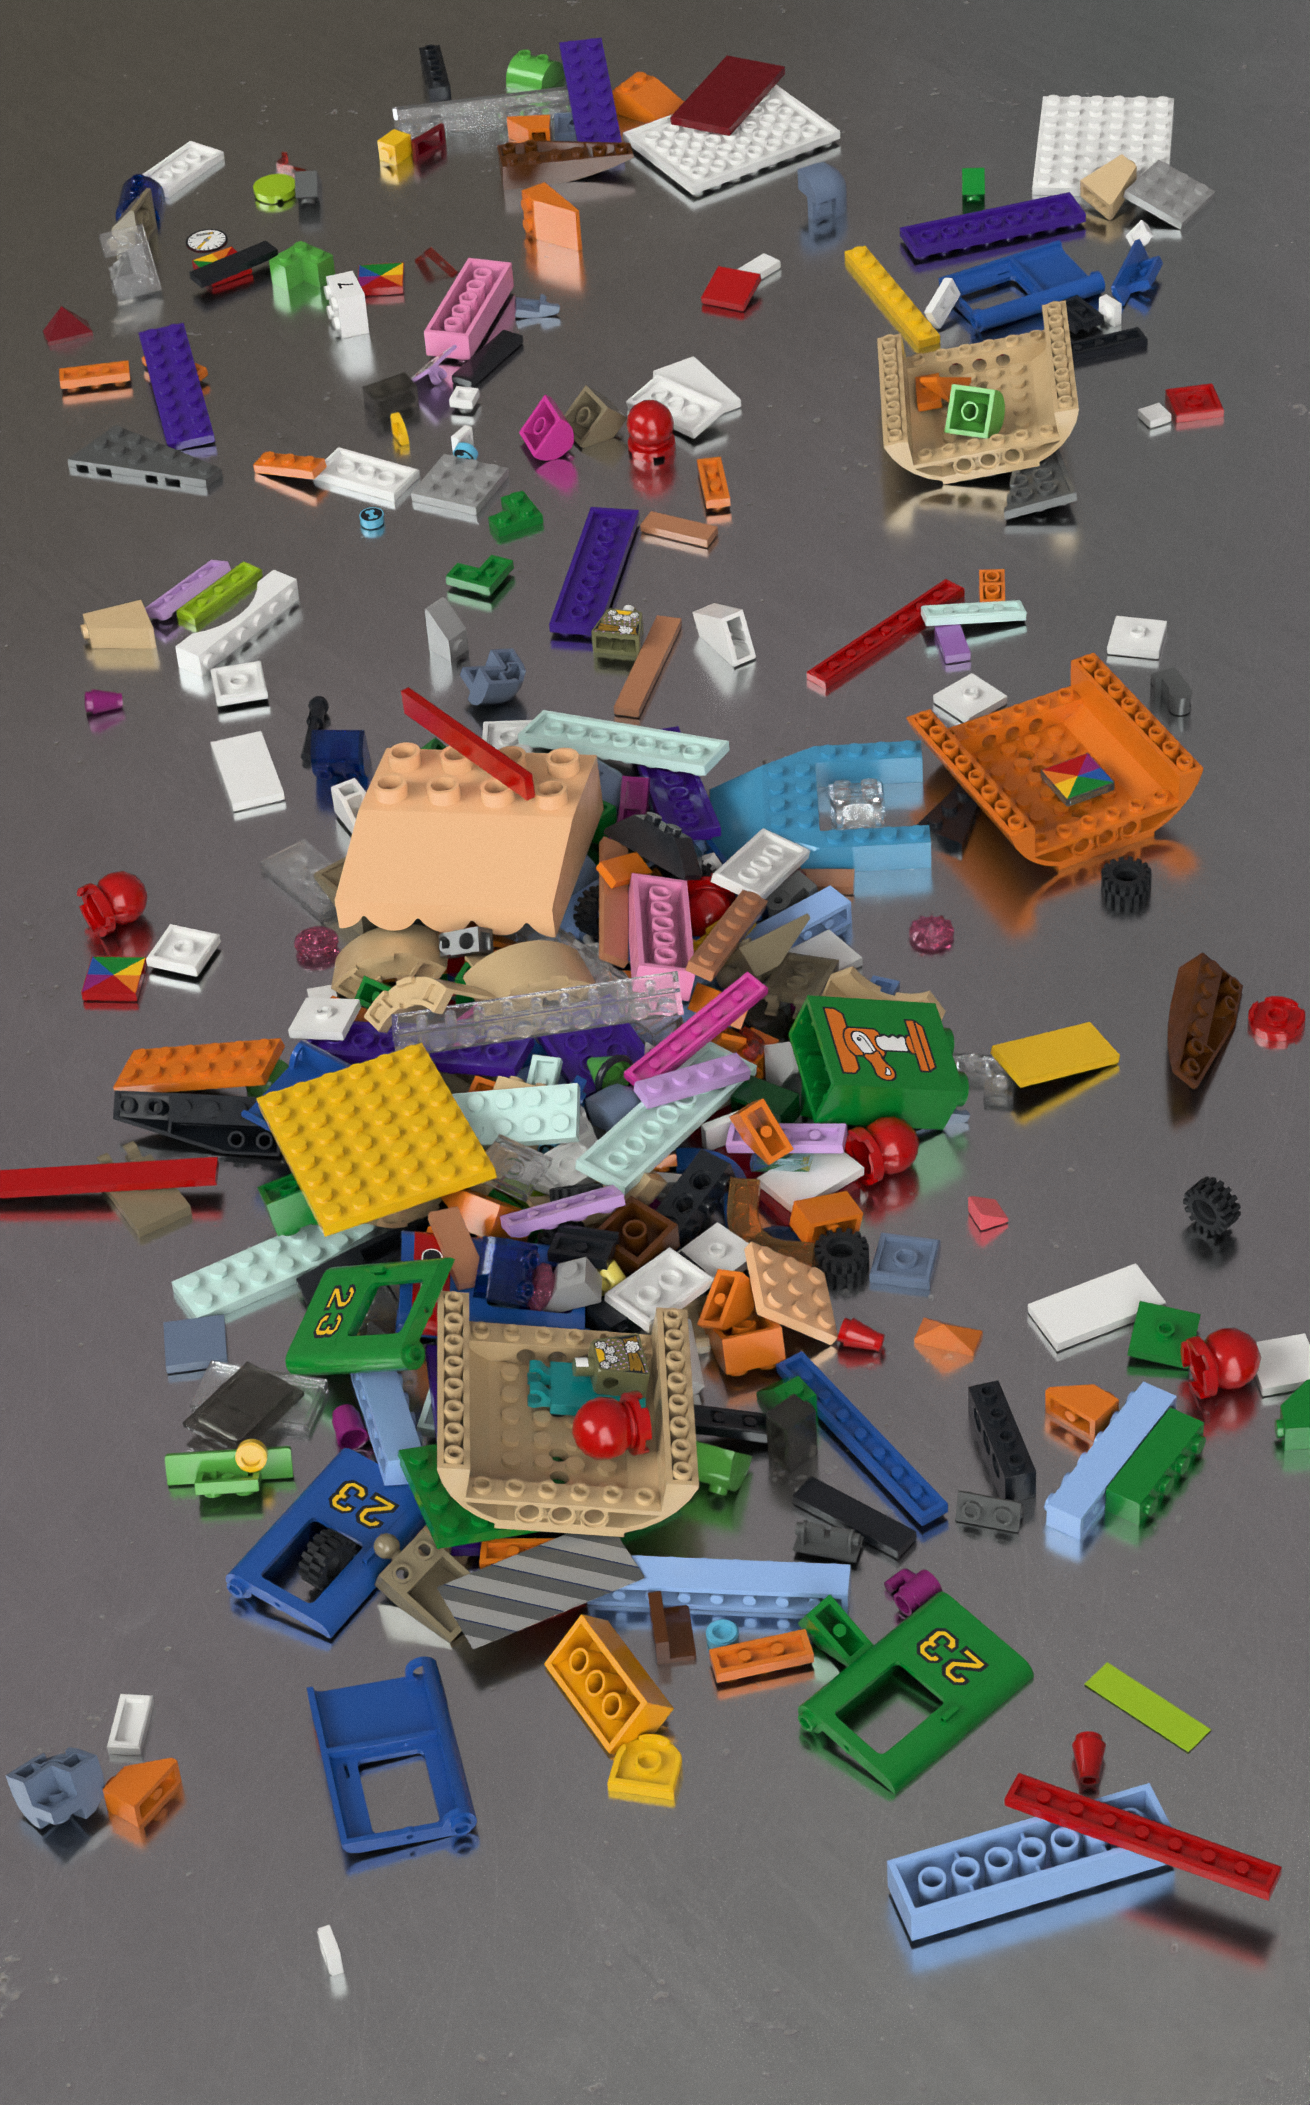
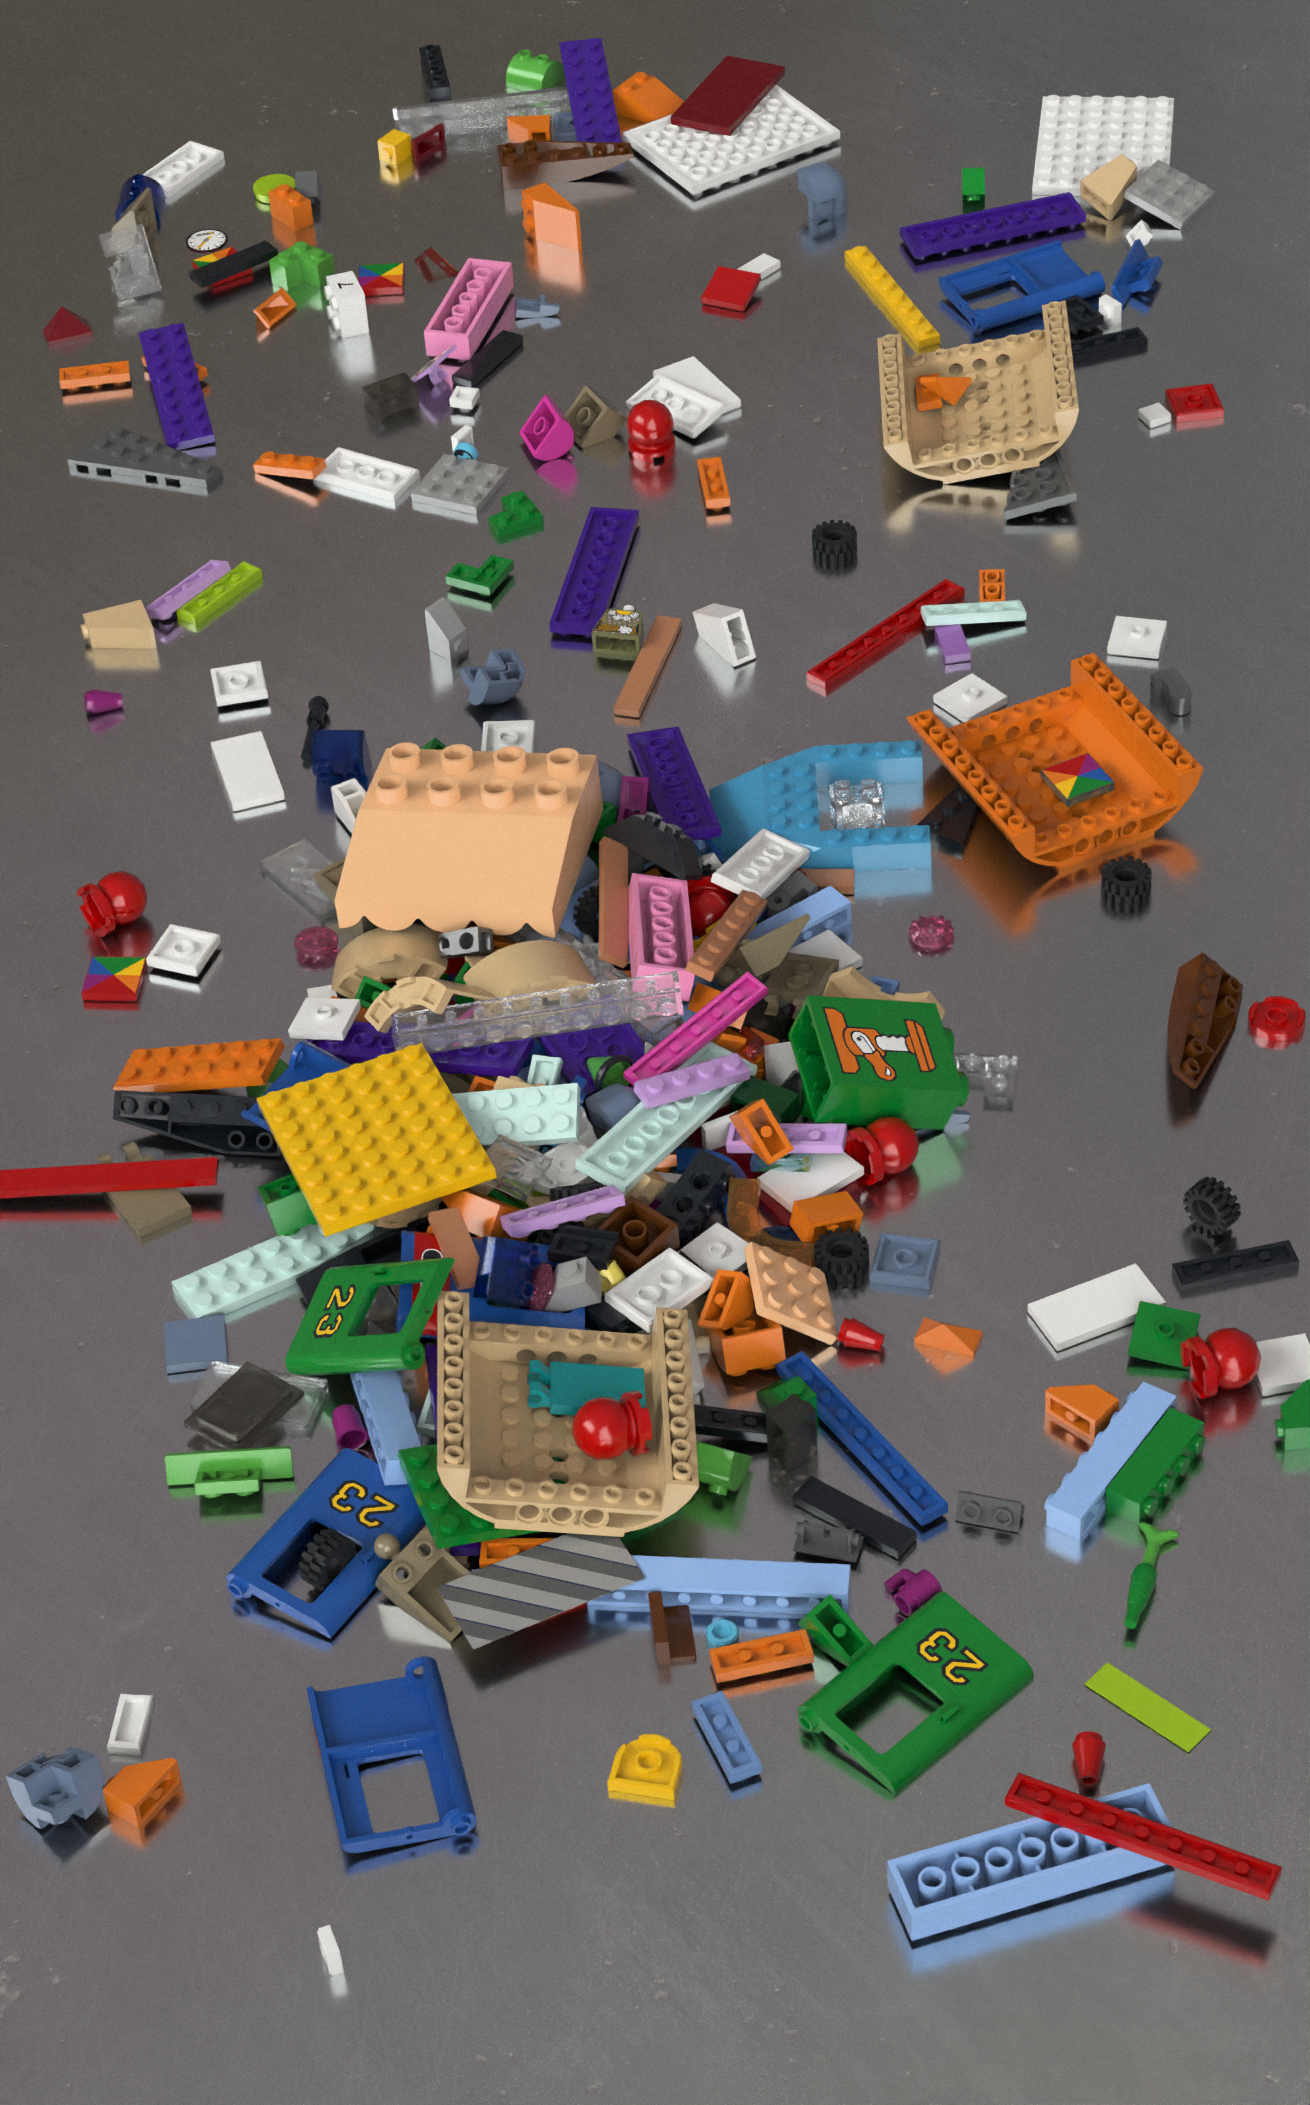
white arch [176,570,299,677] -> none
yellow tile [235,1439,268,1472] -> none
clear red piece [276,152,306,176] -> none
medium azure tile [359,507,384,529] -> none
yellow tile [390,412,409,446] -> none
red tile [401,687,535,801] -> none
light aqua plate [518,710,730,776] -> none
light orange slope [544,1614,674,1754] -> none
olive torso [572,1334,650,1398] -> none
orange tile [596,852,653,889] -> none
nougat tile [640,511,718,547] -> none
white plate [924,278,961,329] -> none
bright green brick [944,384,1005,439] -> none
coral slope [968,1196,1008,1230] -> none
black brick [968,1380,1036,1501] -> none
yellow tile [990,1022,1120,1088] -> none
none -> orange slope [253,287,297,329]
none -> orange brick [268,184,314,232]
none -> medium blue plate [691,1691,762,1784]
none -> black tyre [812,520,857,562]
none -> green piece [1124,1522,1179,1629]
none -> black tile [1172,1240,1299,1292]

